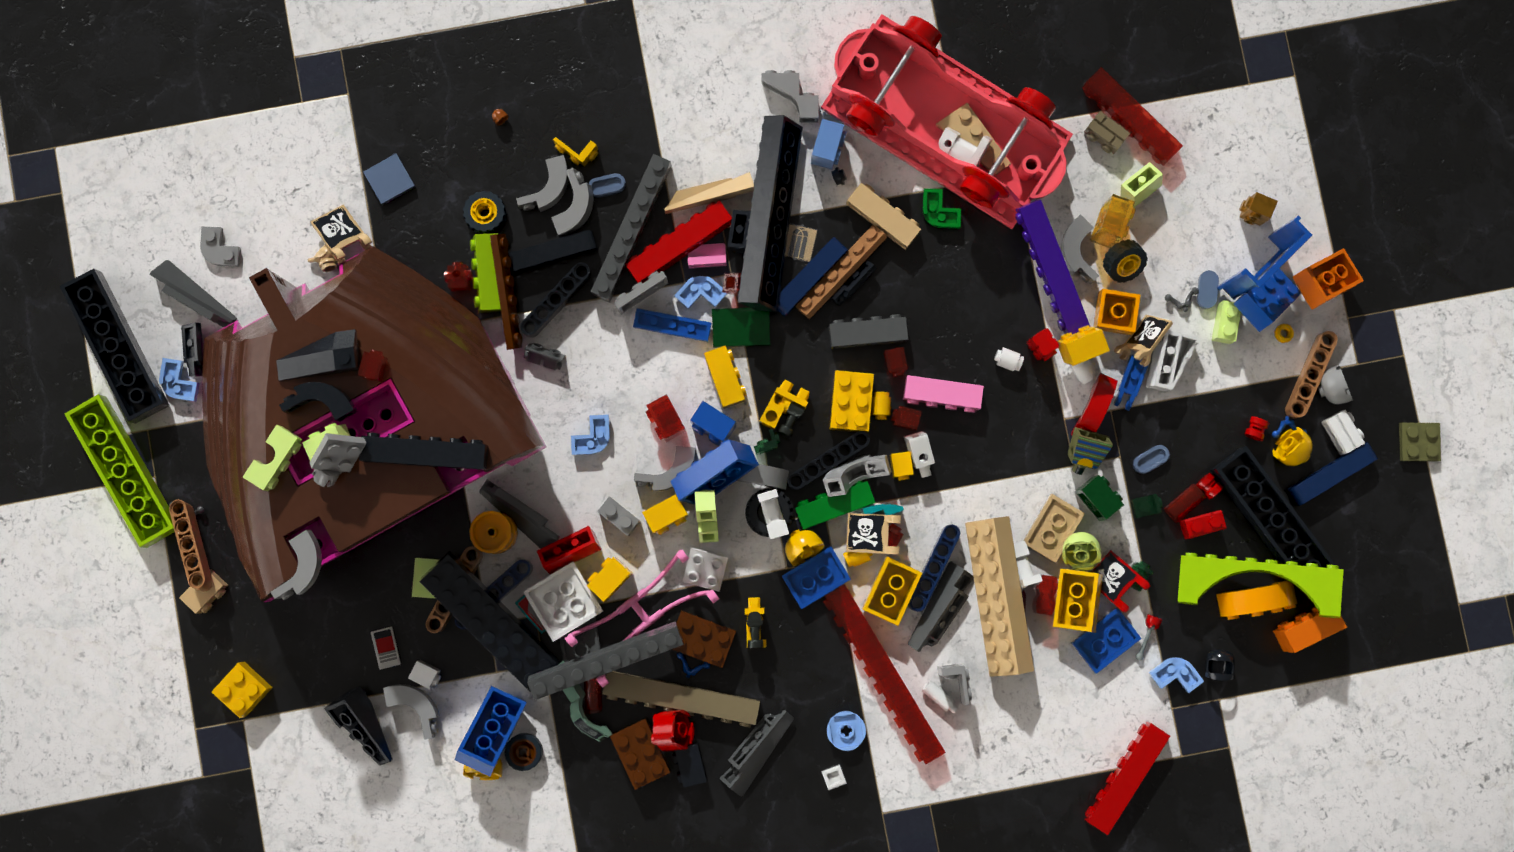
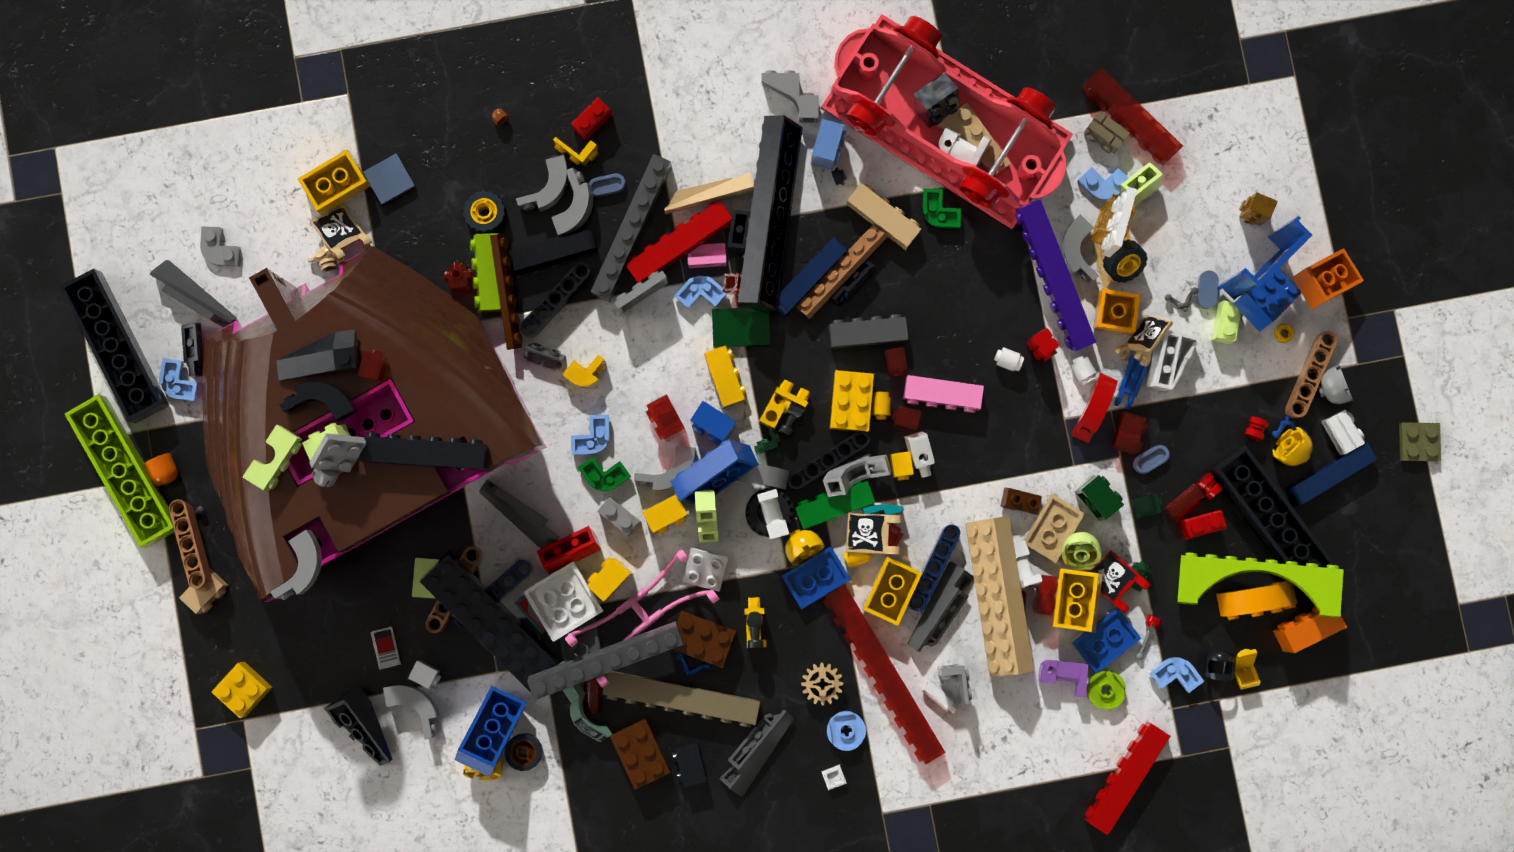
light orange wheel [469,511,518,554] -> none
blue plate [633,308,712,342] -> none
red brick [651,710,694,751] -> none
clear piece [785,223,818,262] -> none
yellow brick [1057,325,1110,365] -> none
olive torso [1068,427,1113,475] -> none
none -> orange helmet [144,453,178,486]
none -> yellow brick [297,149,371,215]
none -> yellow brick [562,355,606,388]
none -> red brick [571,98,613,141]
none -> green plate [578,457,631,492]
none -> tan gear [801,662,843,705]
none -> black brick [913,73,960,129]
none -> reddish brown plate [1000,487,1042,515]
none -> medium lavender piece [1038,660,1089,697]
none -> light blue plate [1077,167,1129,200]
none -> lime plate [1086,670,1126,709]
none -> white plate [1101,187,1137,257]
none -> clear red brick [1111,411,1148,455]
none -> yellow bracket [1234,649,1260,690]

